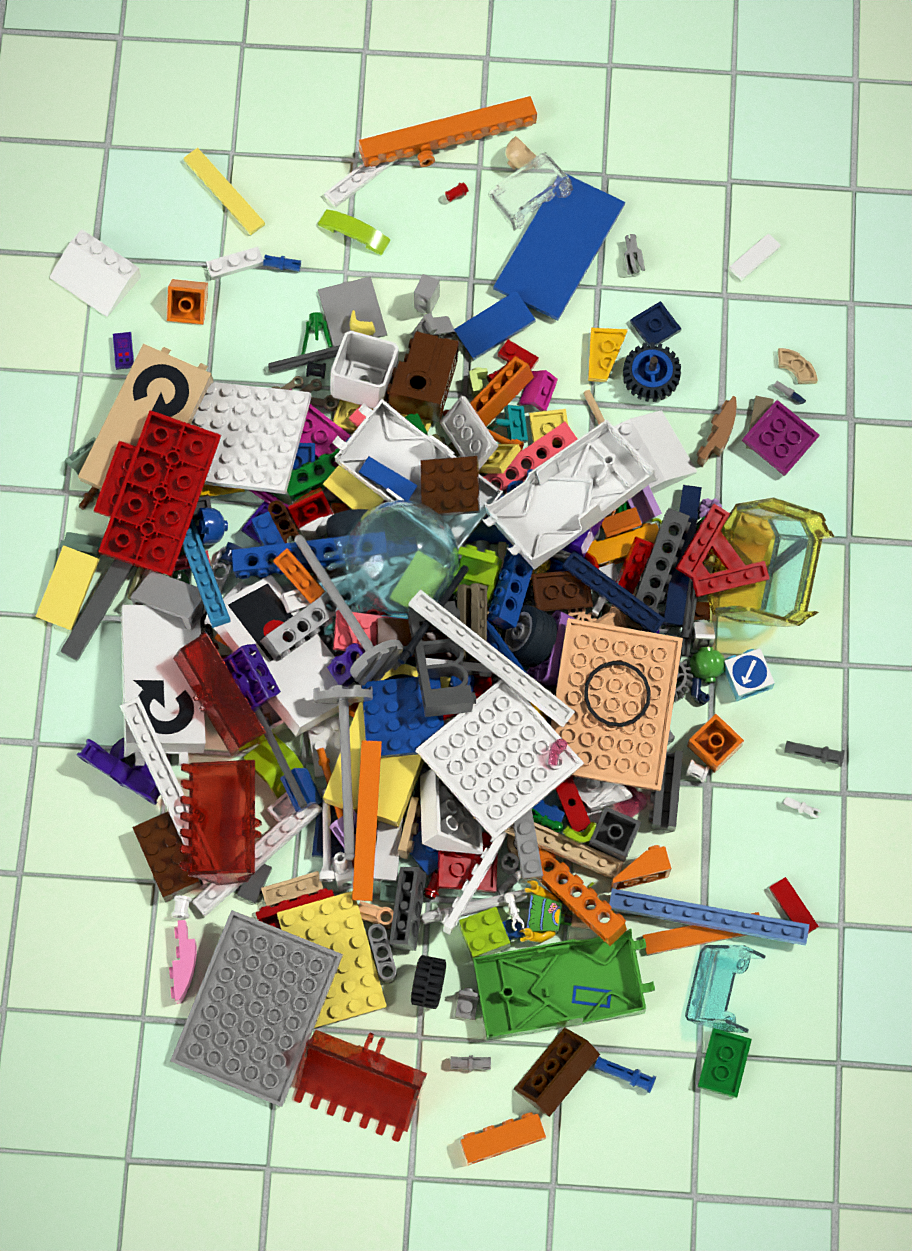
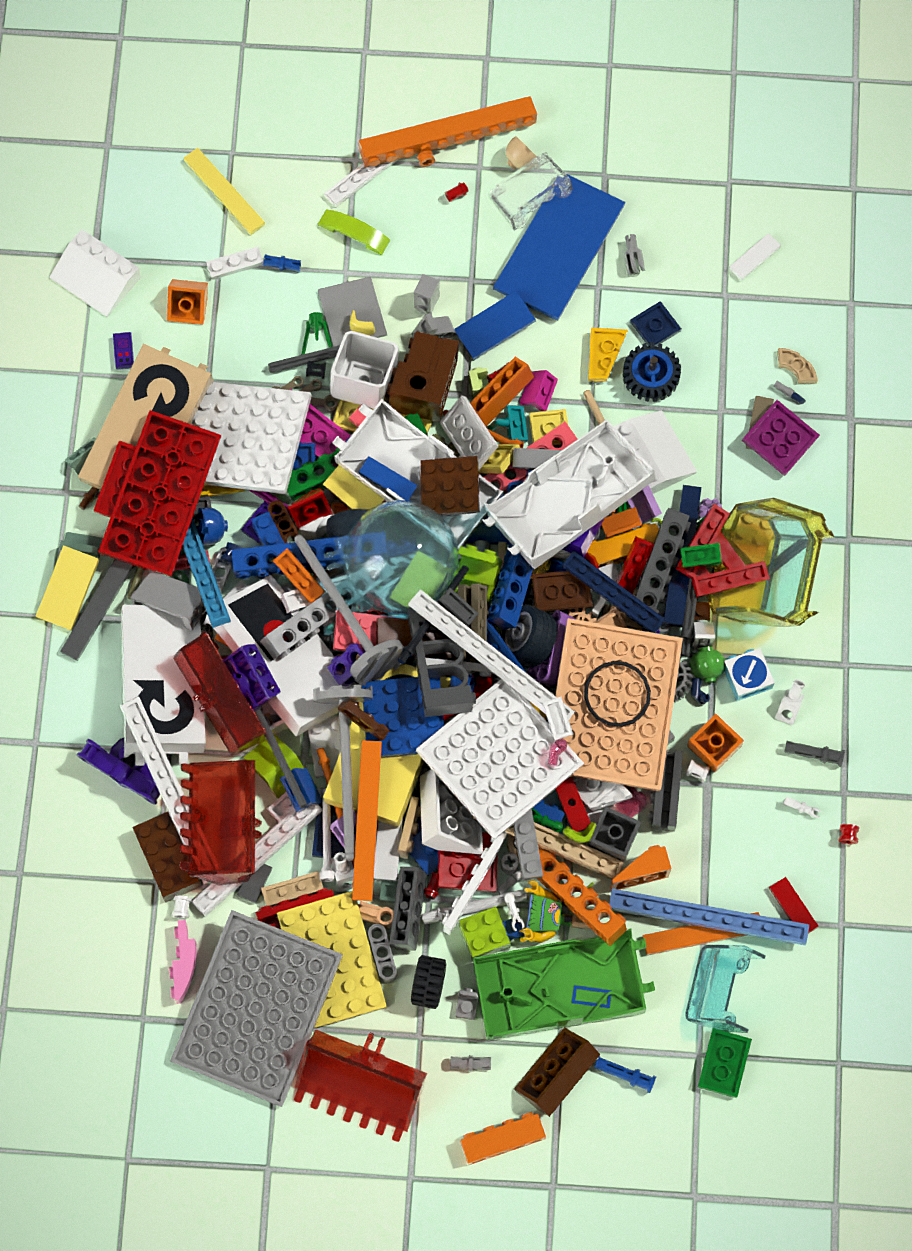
red plate [498,339,539,371] -> none
medium nougat slope [696,395,737,467] -> none
none -> reddish brown hinge [338,700,390,741]
none -> dark grey tile [437,588,479,627]
none -> light grey beam [513,448,562,469]
none -> white tile [542,697,573,740]
none -> green plate [681,543,723,568]
none -> white bracket [775,679,805,725]
none -> red wheel [838,824,860,844]

